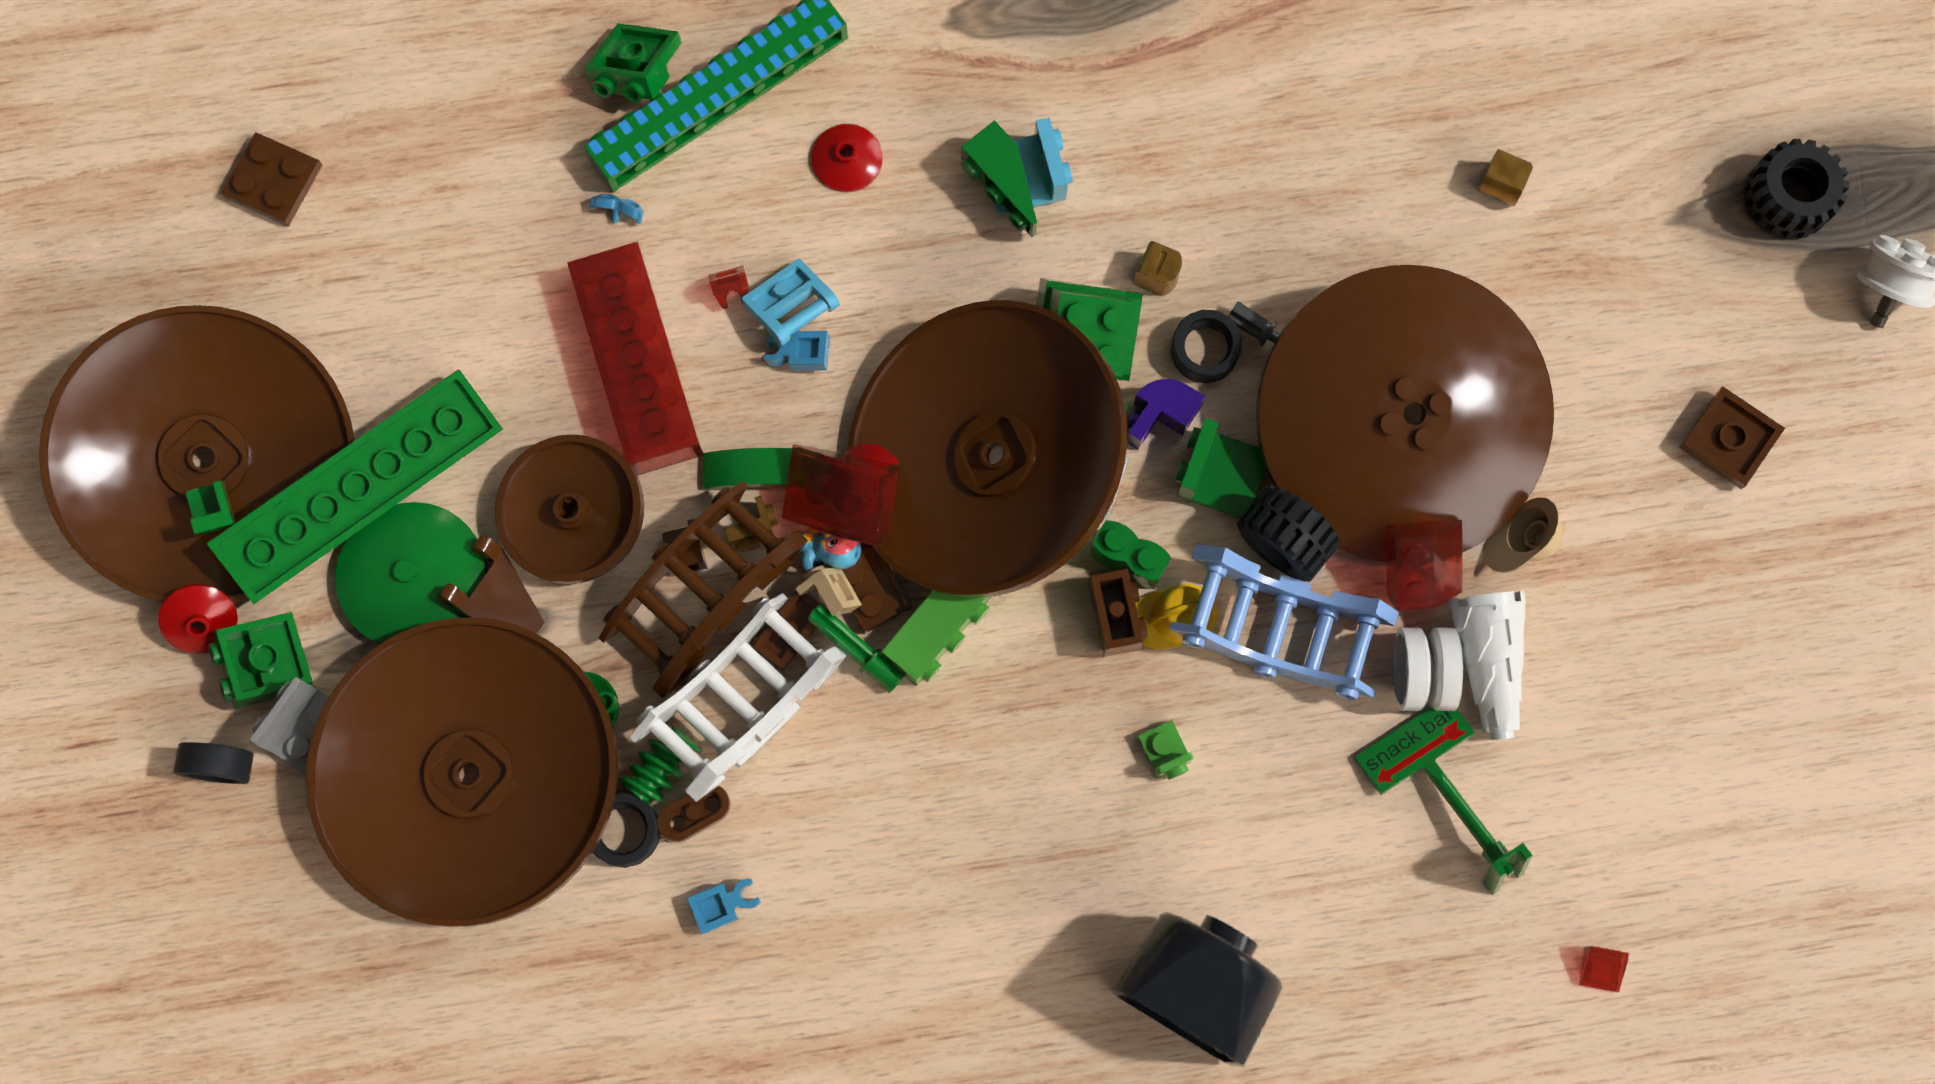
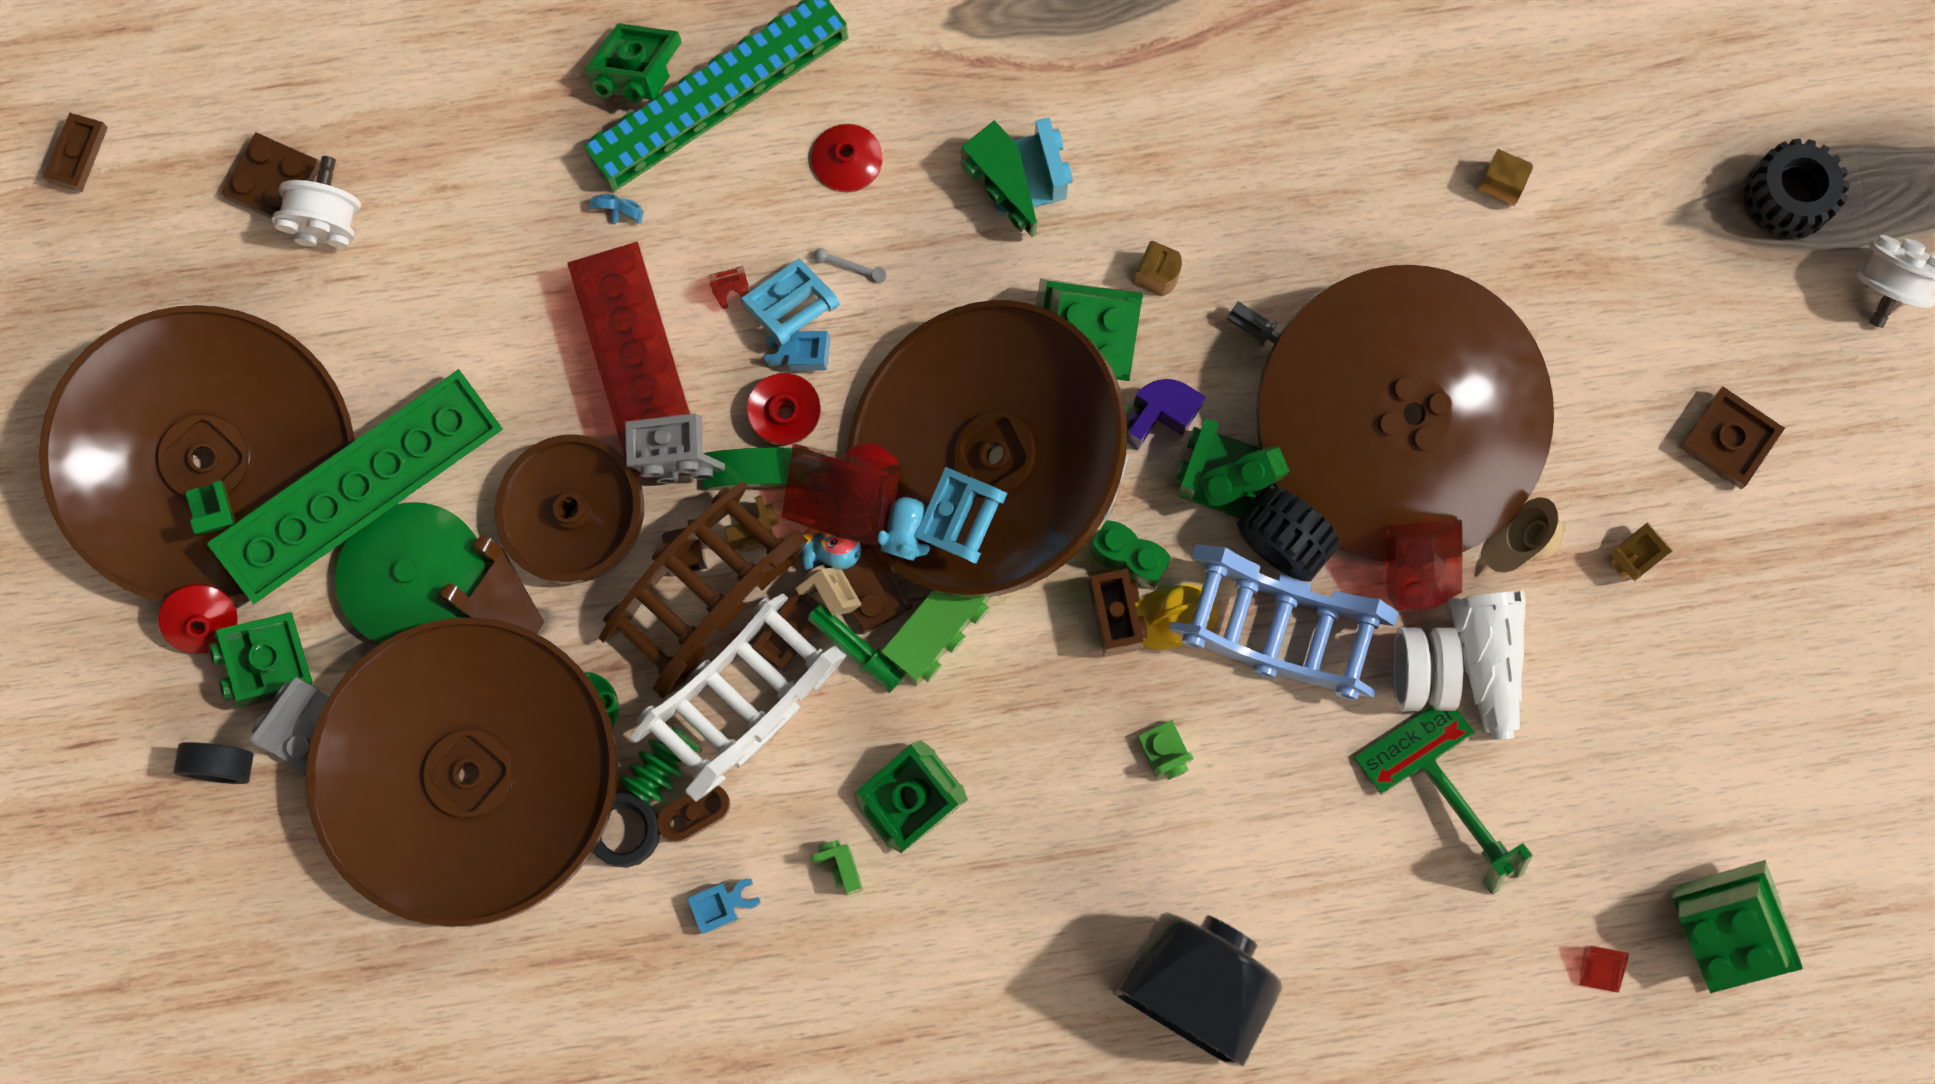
black tyre [1171,310,1242,383] -> none
none -> reddish brown plate [43,112,108,192]
none -> white wheel [272,156,361,248]
none -> light grey bracket [625,413,725,483]
none -> red dish [747,373,821,445]
none -> bright green bracket [811,840,863,895]
none -> light grey hinge [814,248,886,283]
none -> green slope [854,740,968,853]
none -> medium azure animal [877,497,930,561]
none -> medium azure plate [915,467,1008,564]
none -> green brick [1200,446,1289,506]
none -> pearl gold bracket [1610,522,1673,581]
none -> green piece [1672,860,1803,994]

